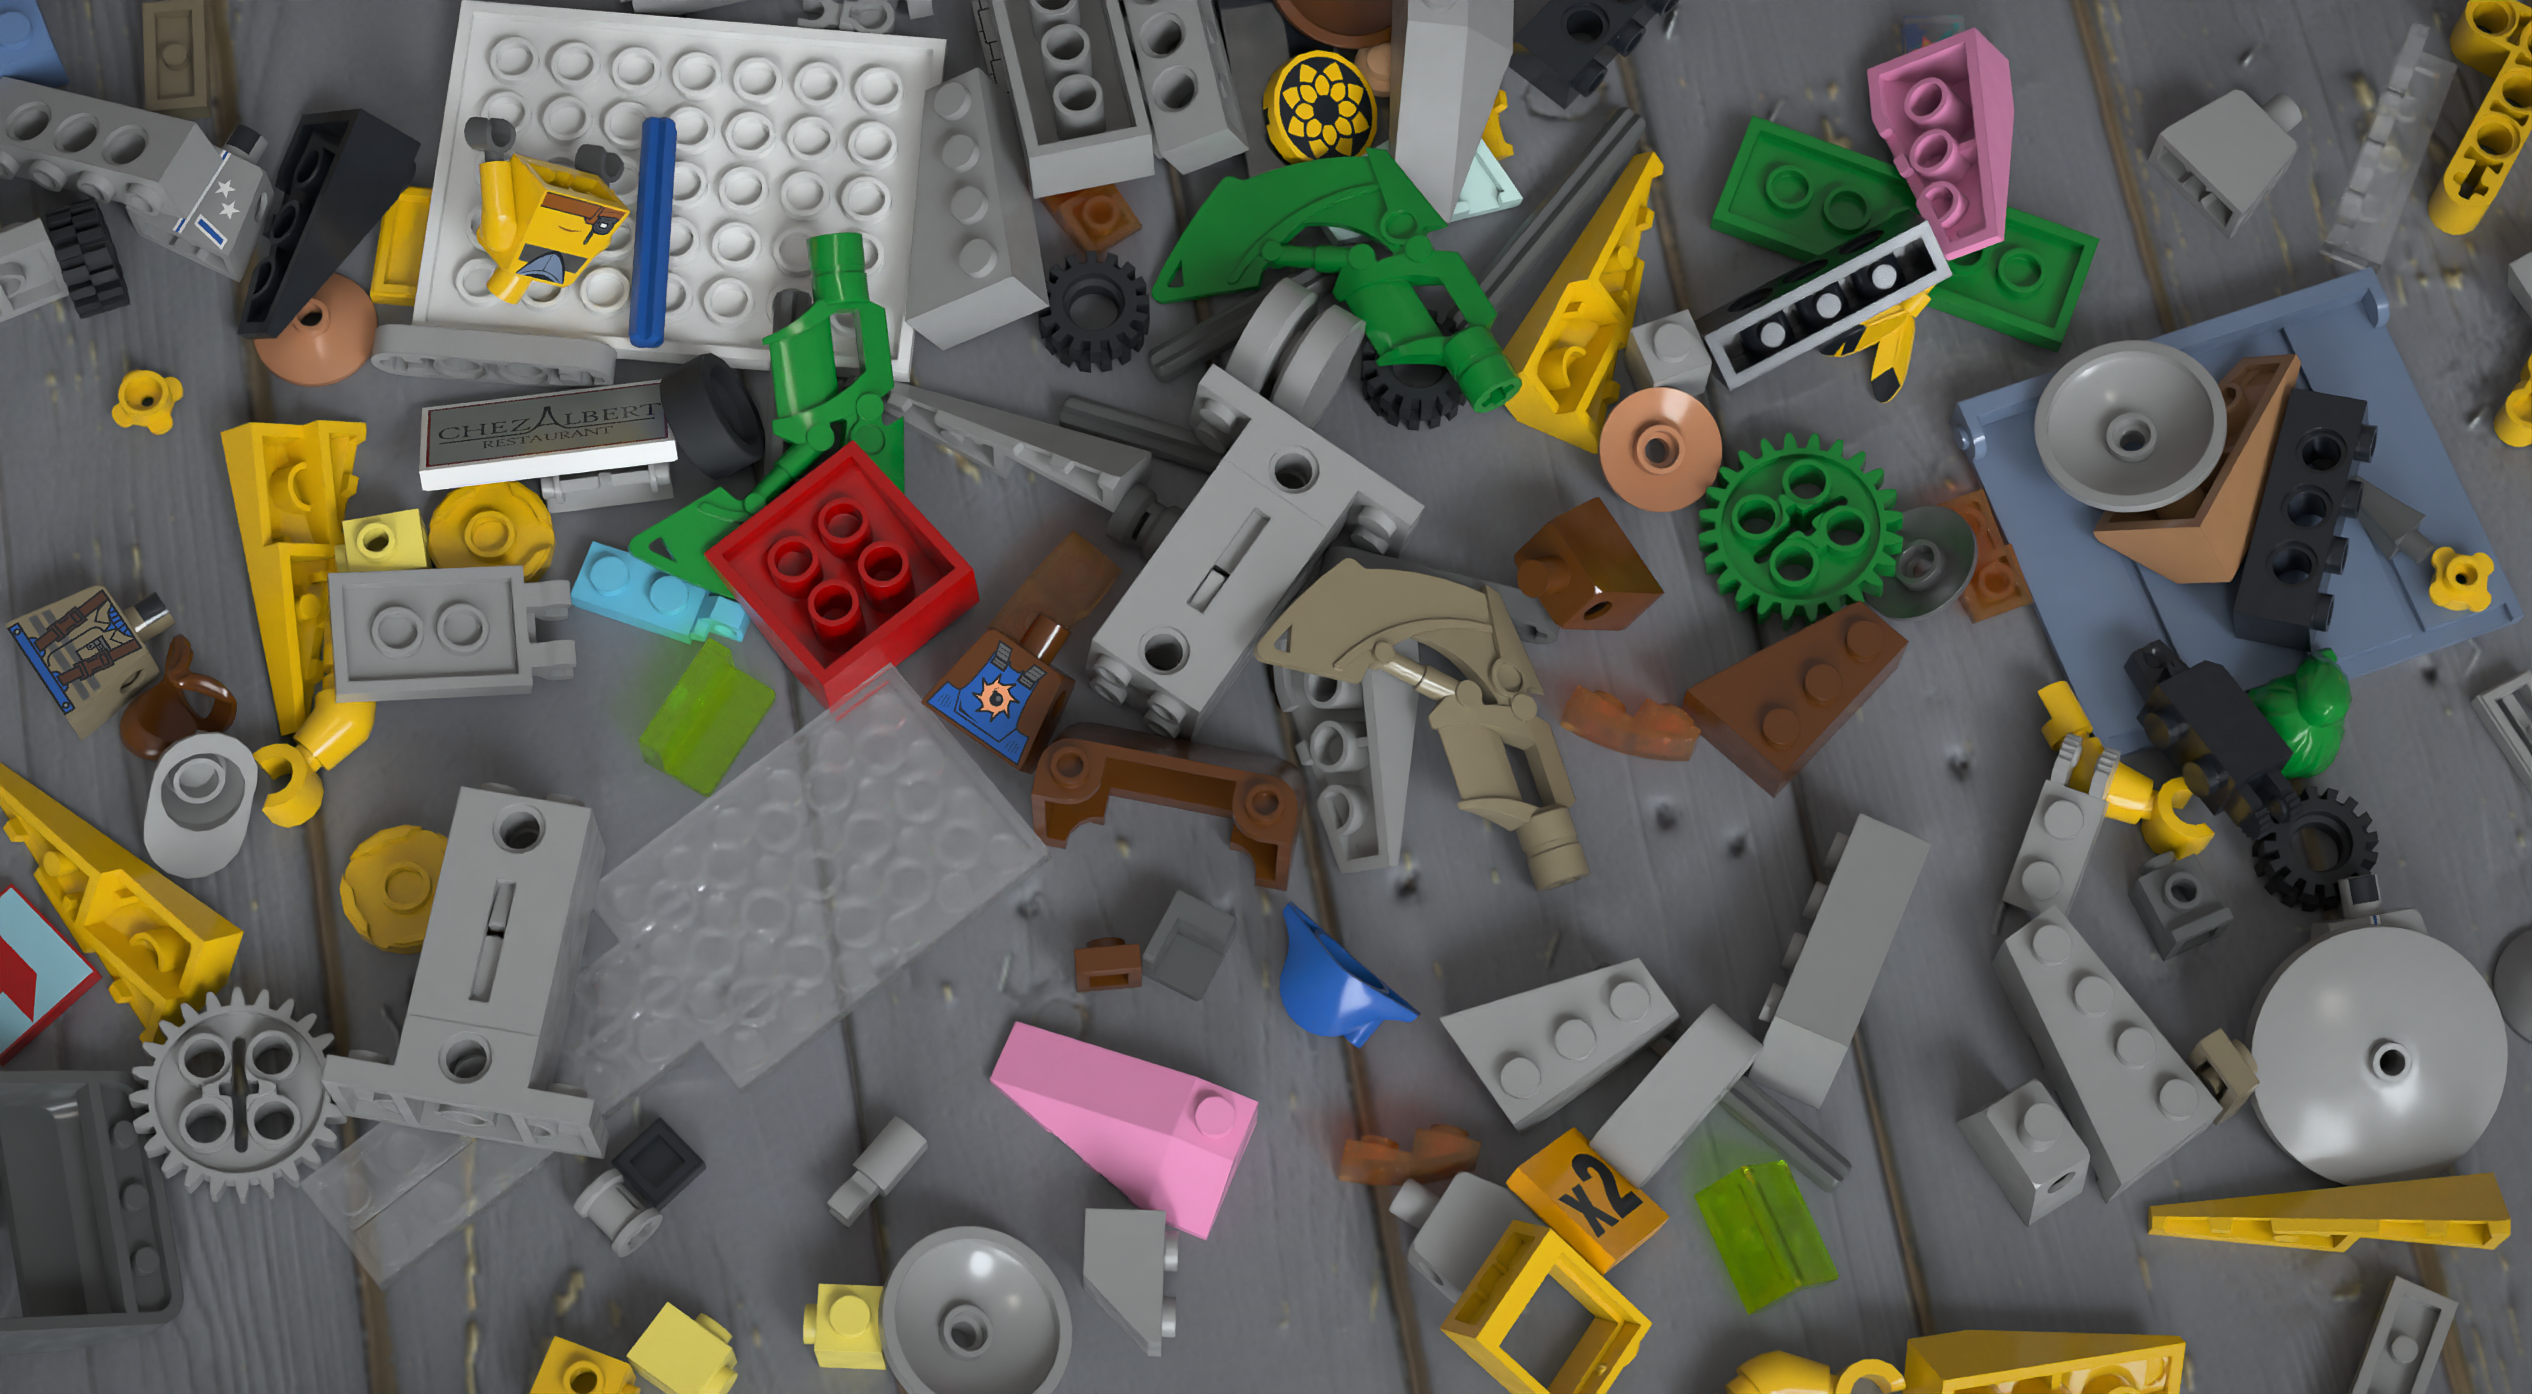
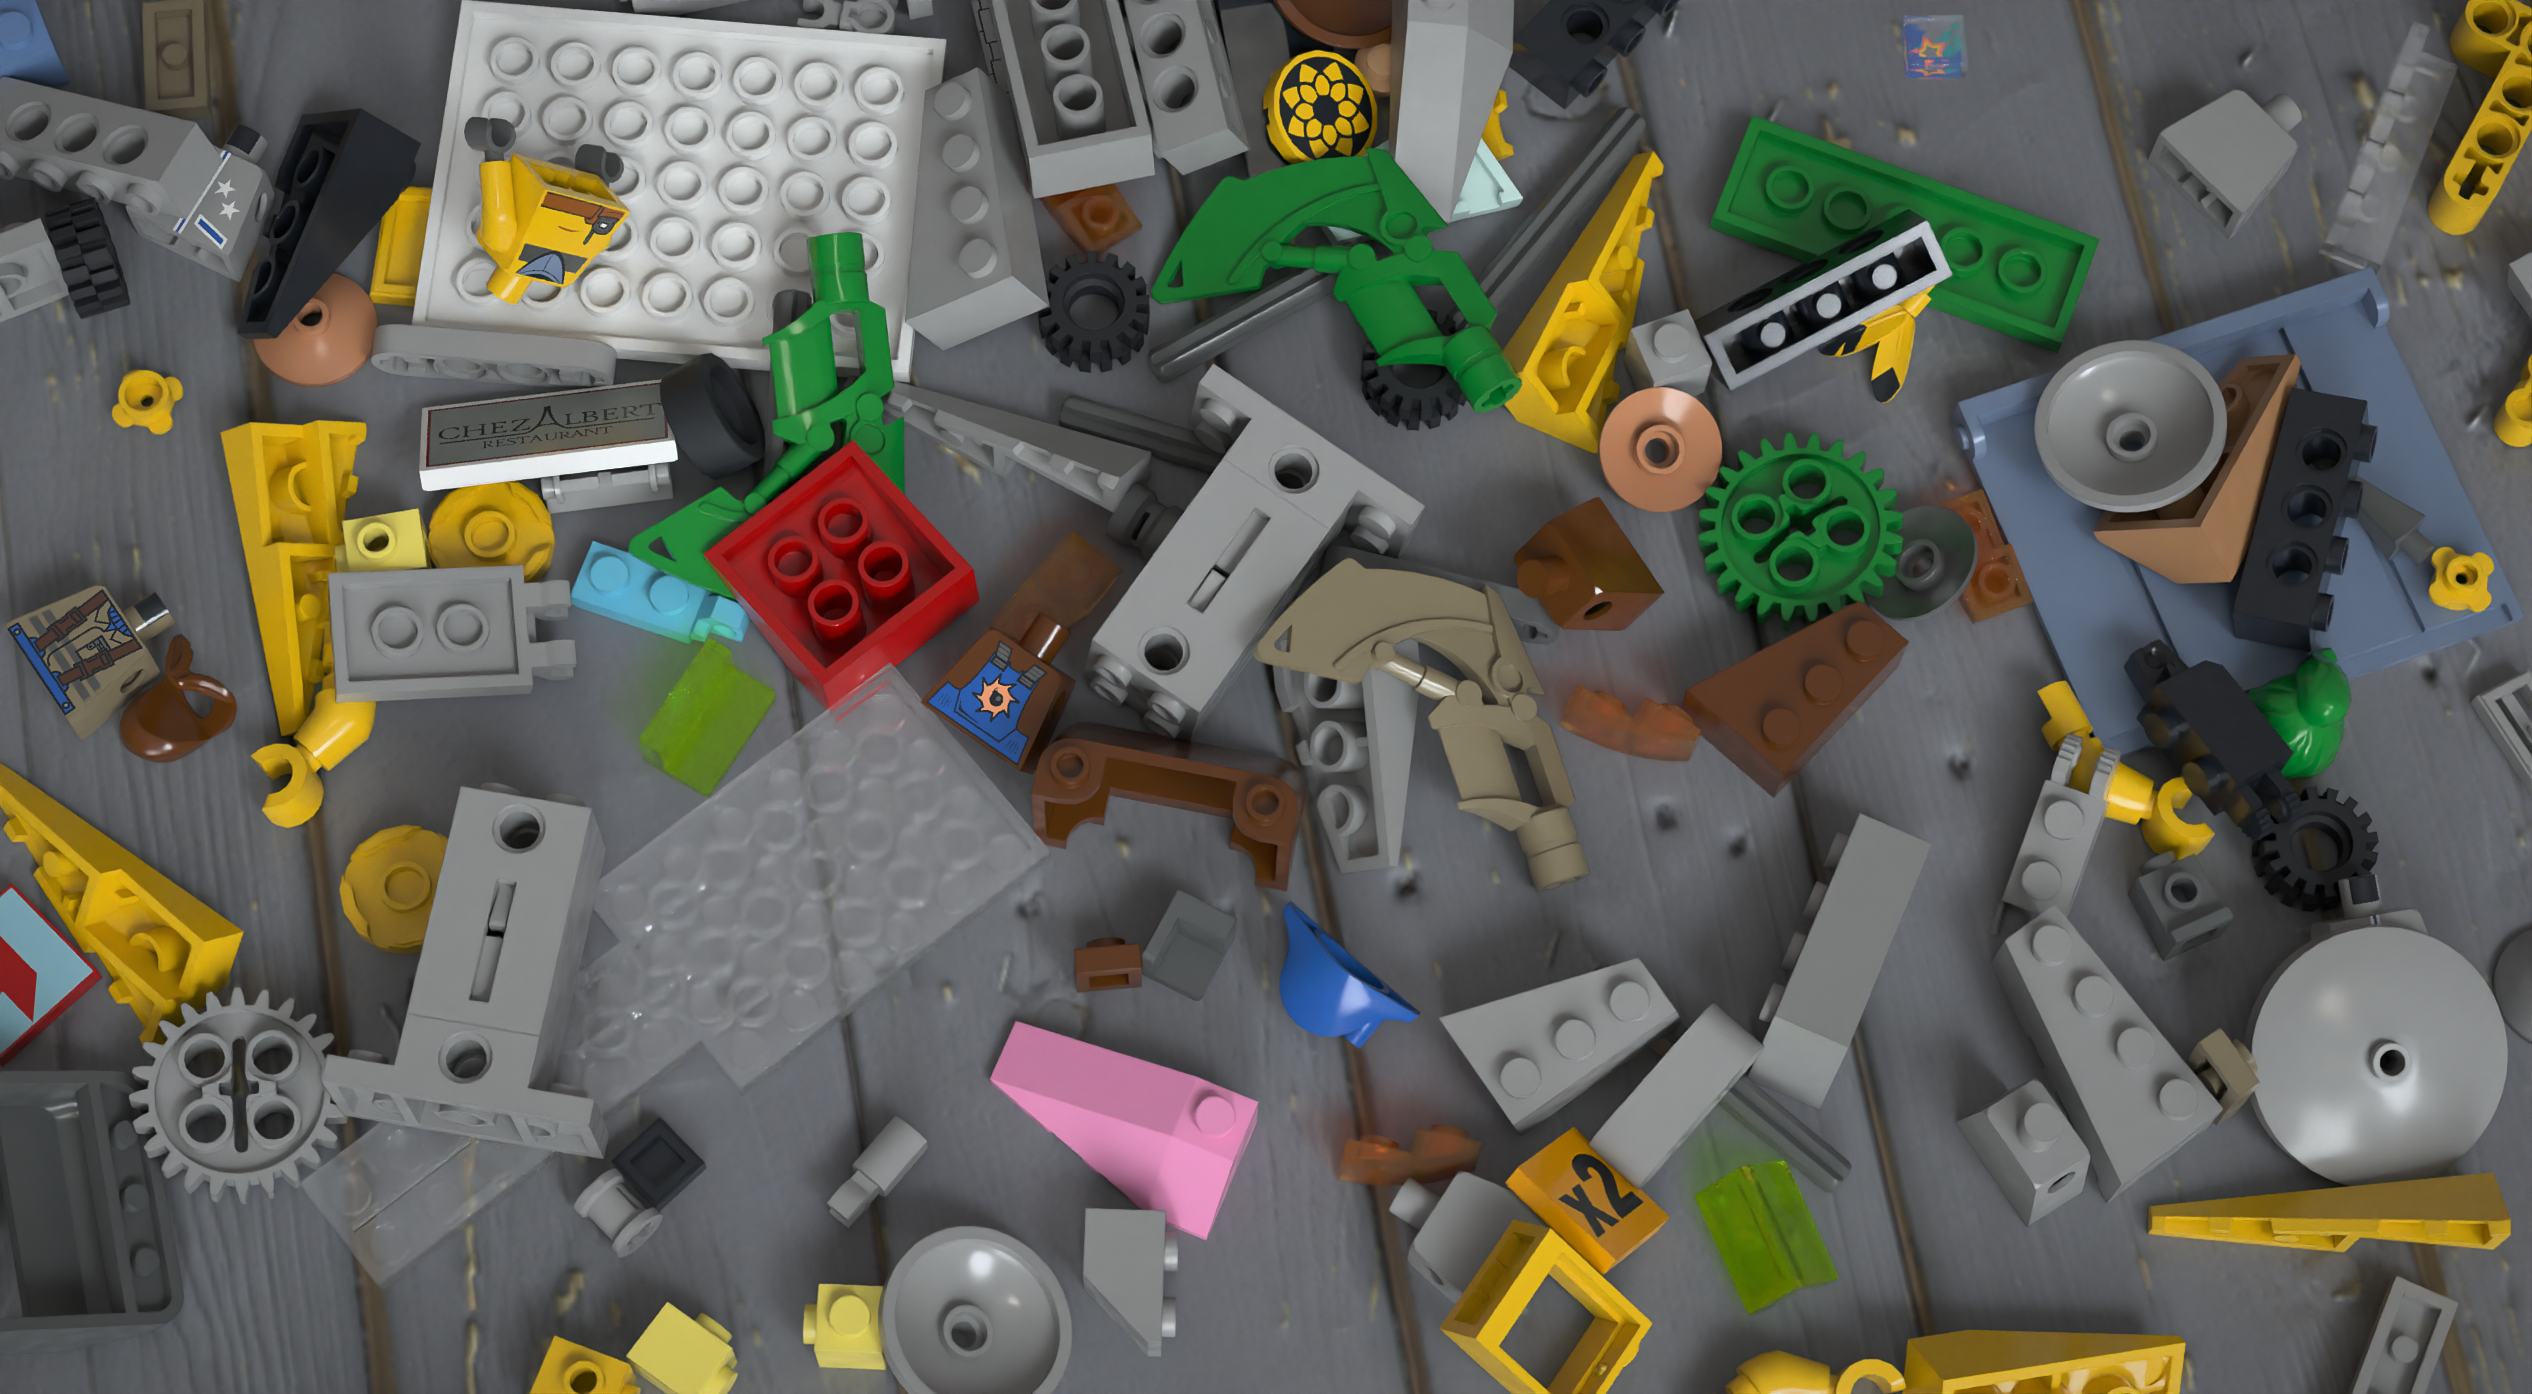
light grey piece [143,730,258,879] -> none
blue axle [628,117,677,349] -> none
light grey wheel [1225,277,1366,429] -> none
bright pink wedge [1867,27,2014,261] -> none

